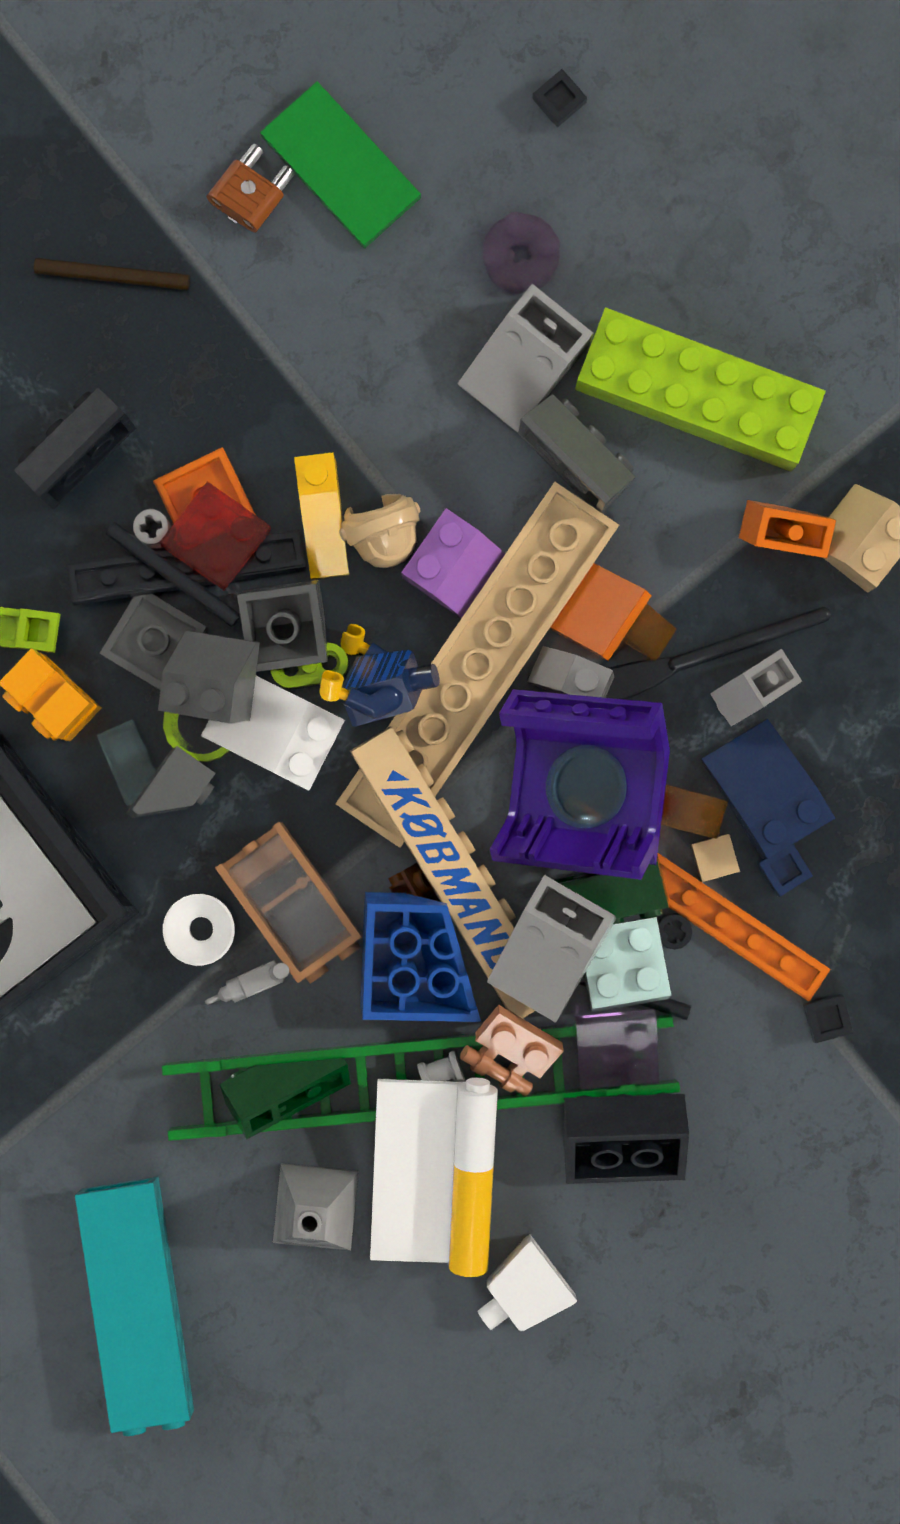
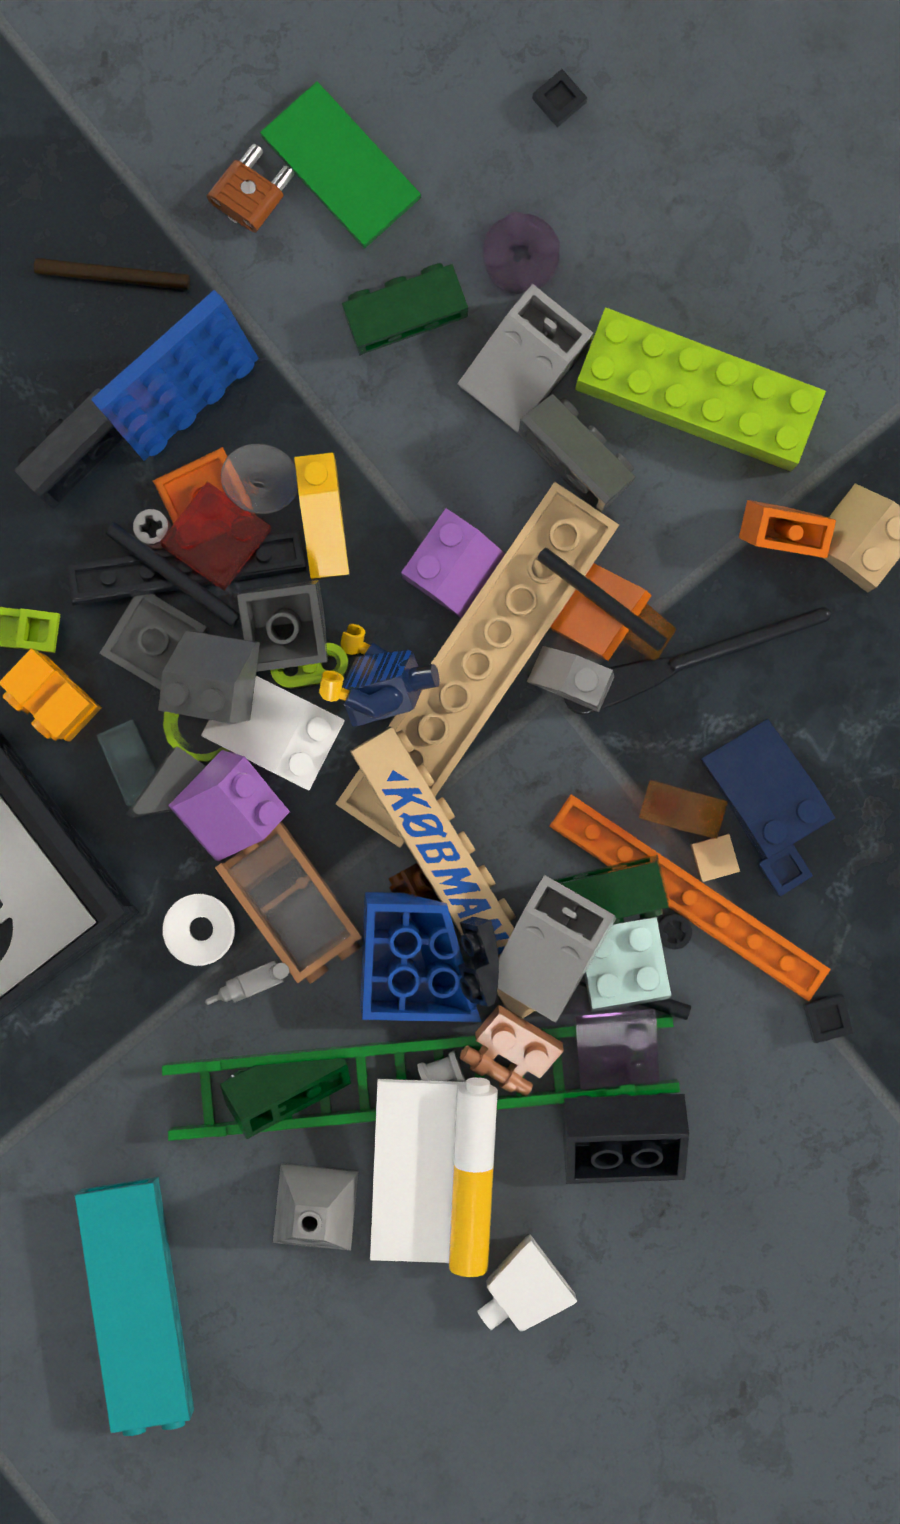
tan helmet [339,494,420,568] -> none
dark purple panel [490,689,670,880] -> none
light grey slope [710,649,802,726] -> none
none -> blue plate [91,290,259,461]
none -> medium lavender slope [168,750,290,861]
none -> clear dish [221,444,298,514]
none -> dark green brick [342,263,468,356]
none -> black slope [458,917,499,1007]
none -> black bar [537,548,667,651]

